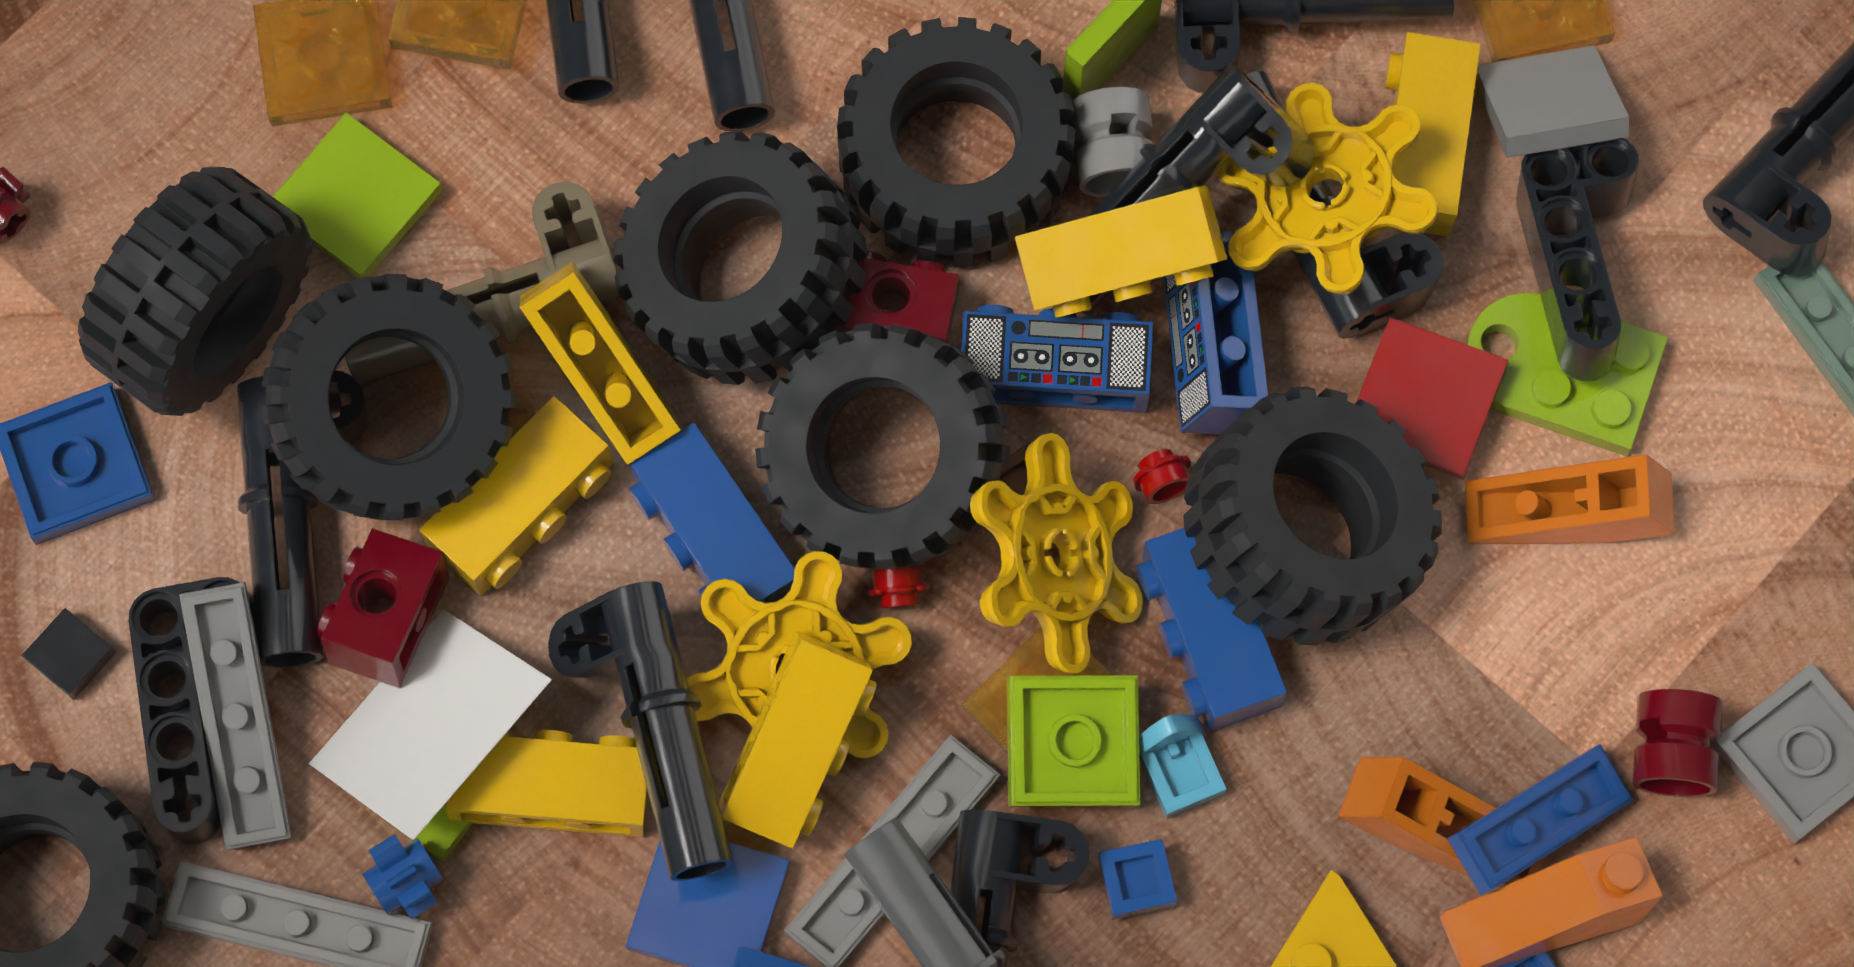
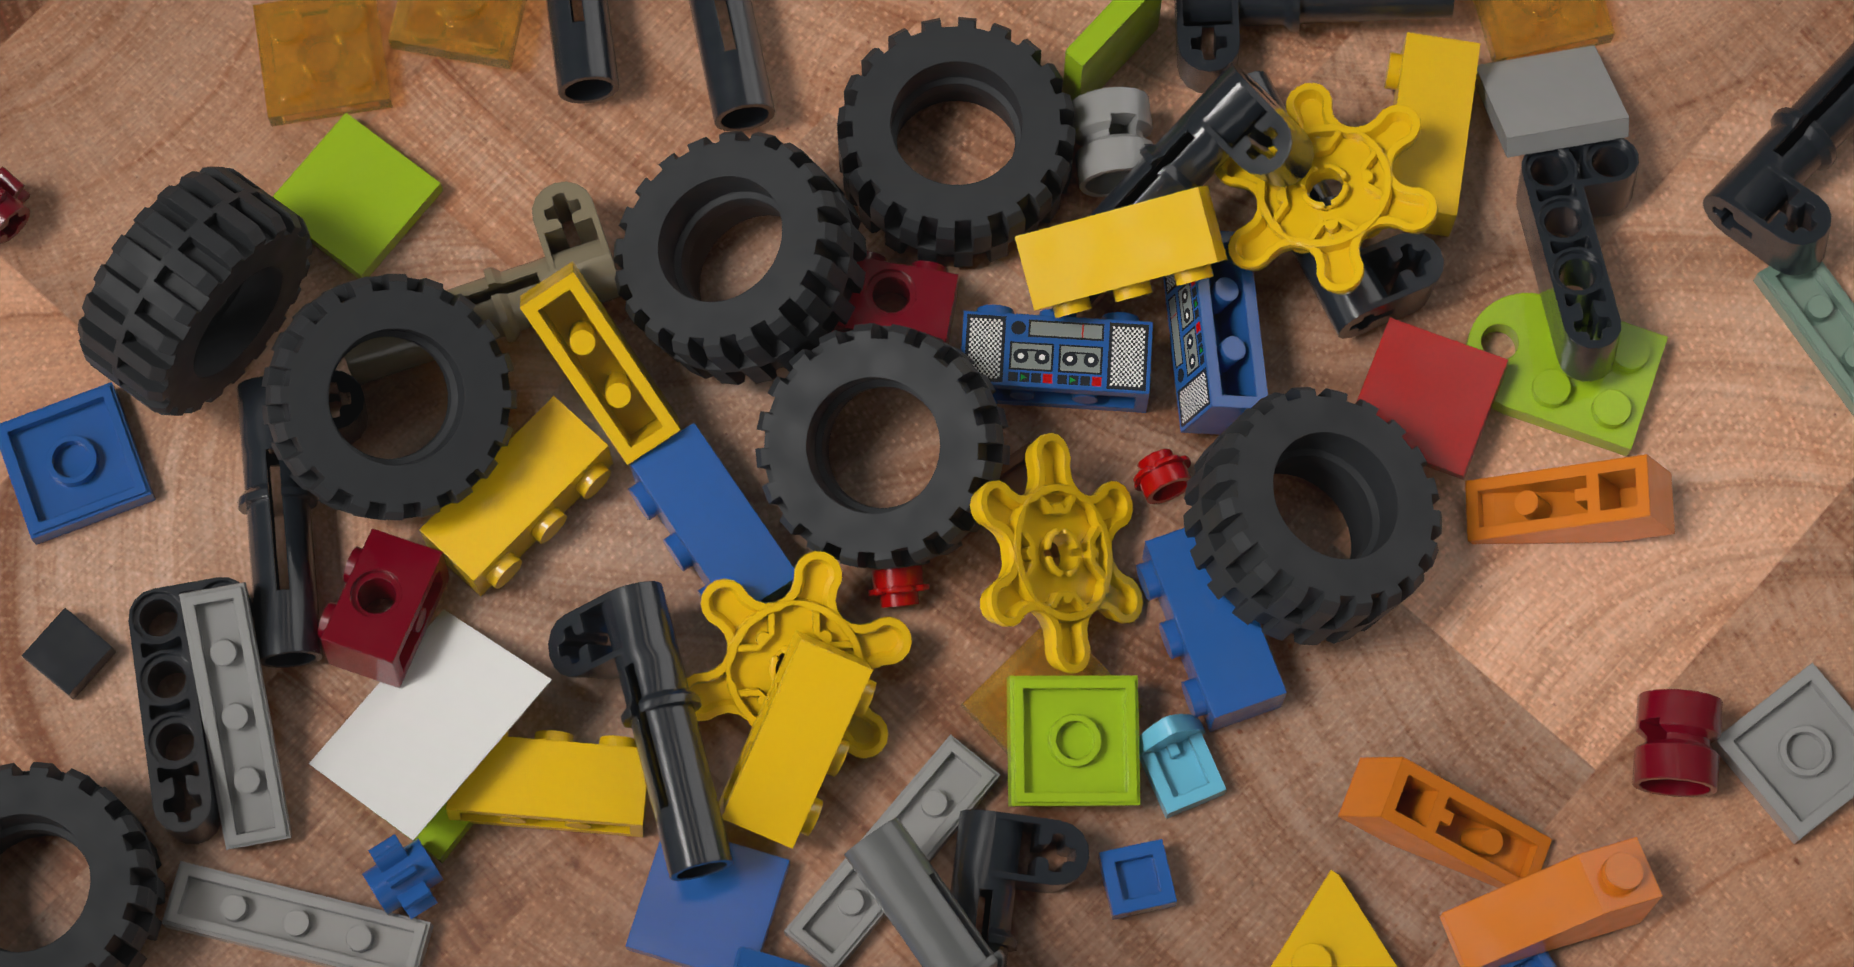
blue tile [1447,744,1634,895] -> none

